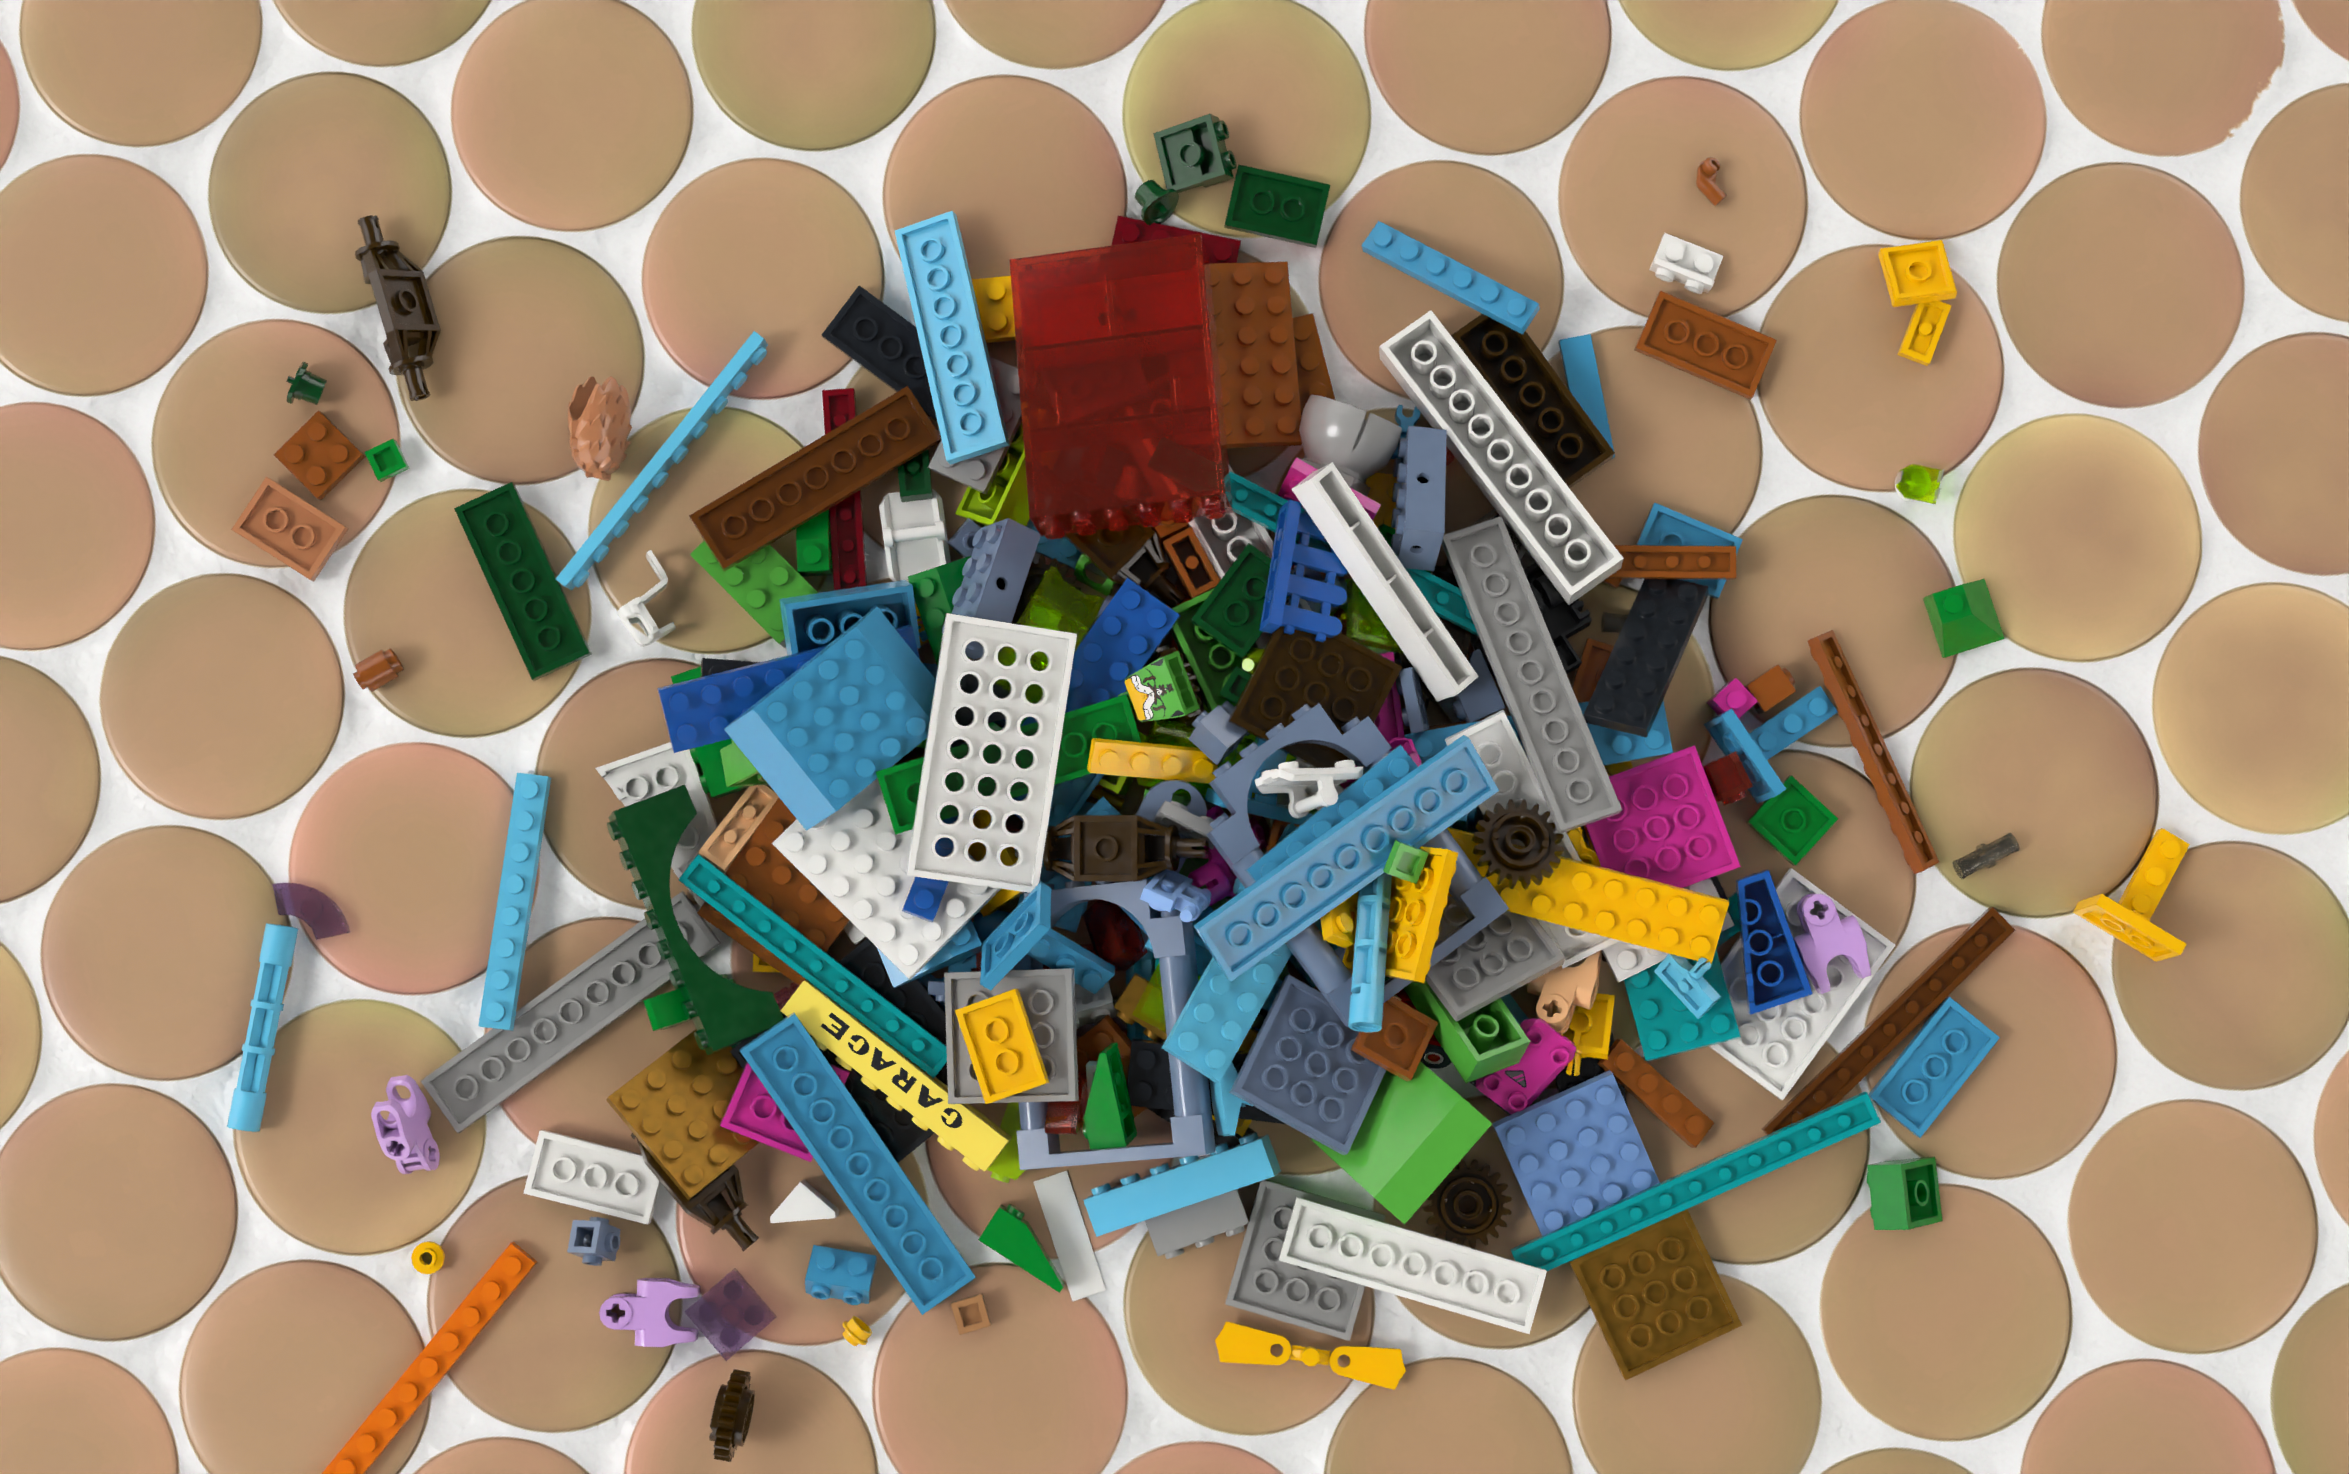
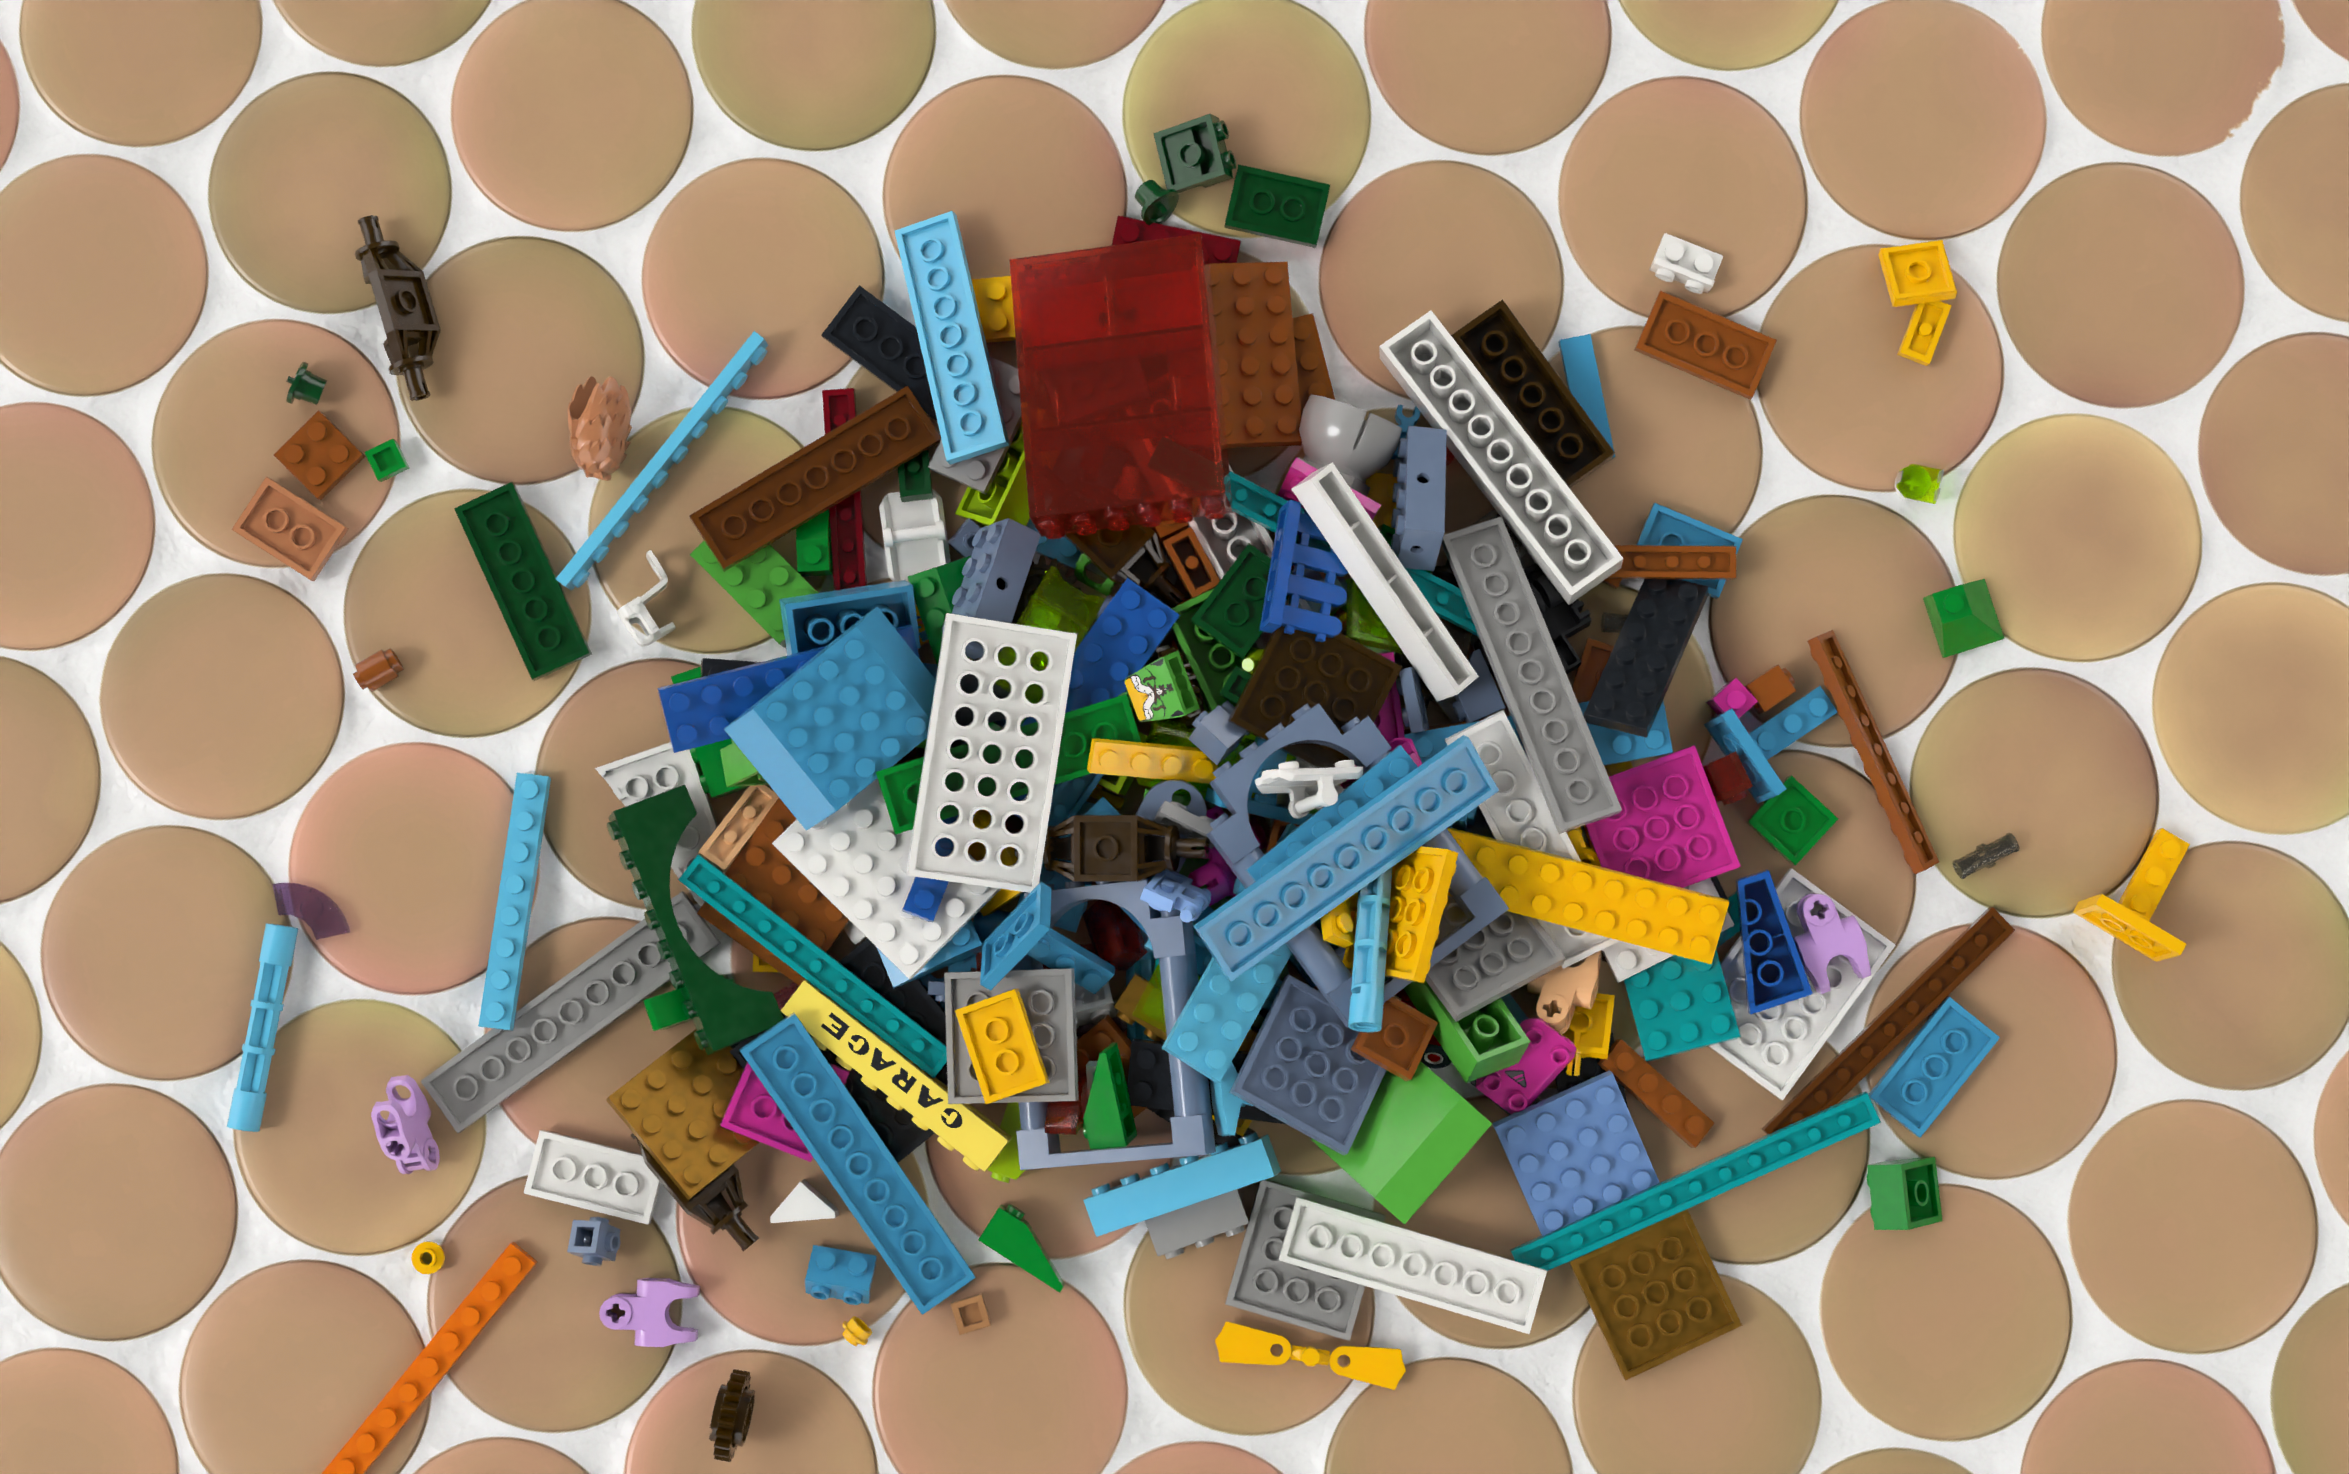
clear purple plate [685,1268,777,1361] -> none
white sticker [1033,1171,1106,1301] -> none
dark azure plate [1361,221,1540,334] -> none
bright green plate [1383,840,1429,884] -> none
dark brown gear [1422,1159,1512,1249] -> none
dark brown gear [1472,799,1564,890] -> none
medium azure plate [1654,954,1721,1019] -> none
dark orange arm [1696,157,1727,206] -> none

